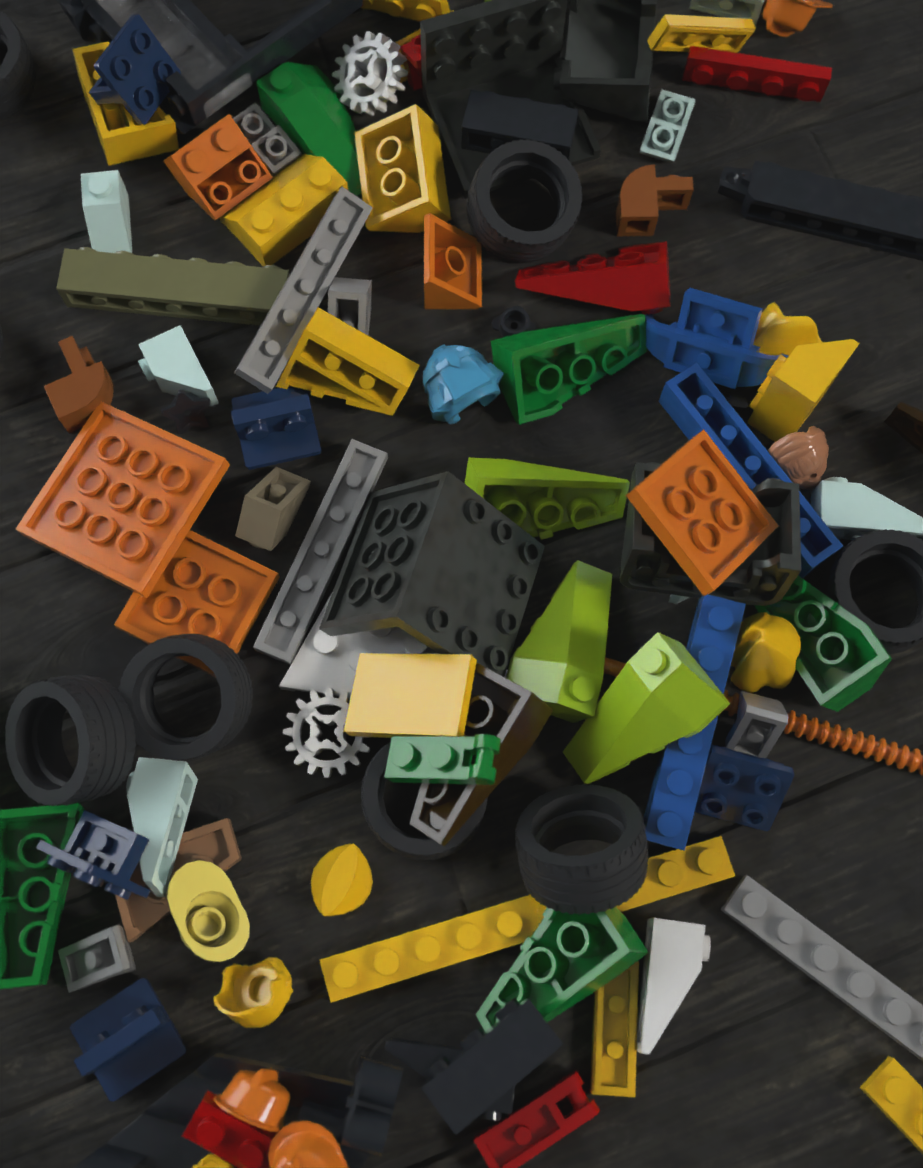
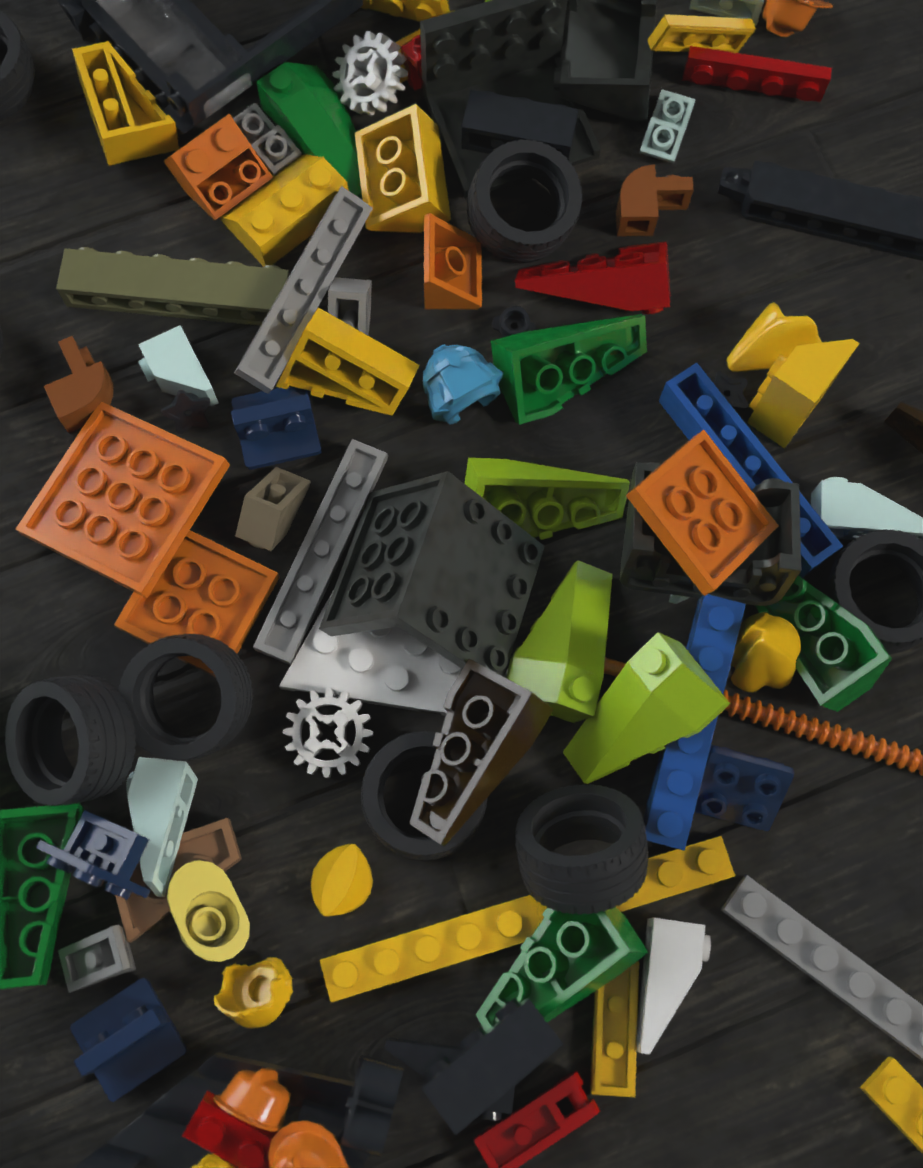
light aqua slope [81,170,132,253] -> none
dark blue bracket [89,14,181,125] -> none
yellow tile [343,653,477,738] -> none
plate [384,734,501,785] -> none
blue plate [645,288,789,389] -> none
light grey slope [724,691,789,758] -> none
nougat hair [767,426,829,489] -> none

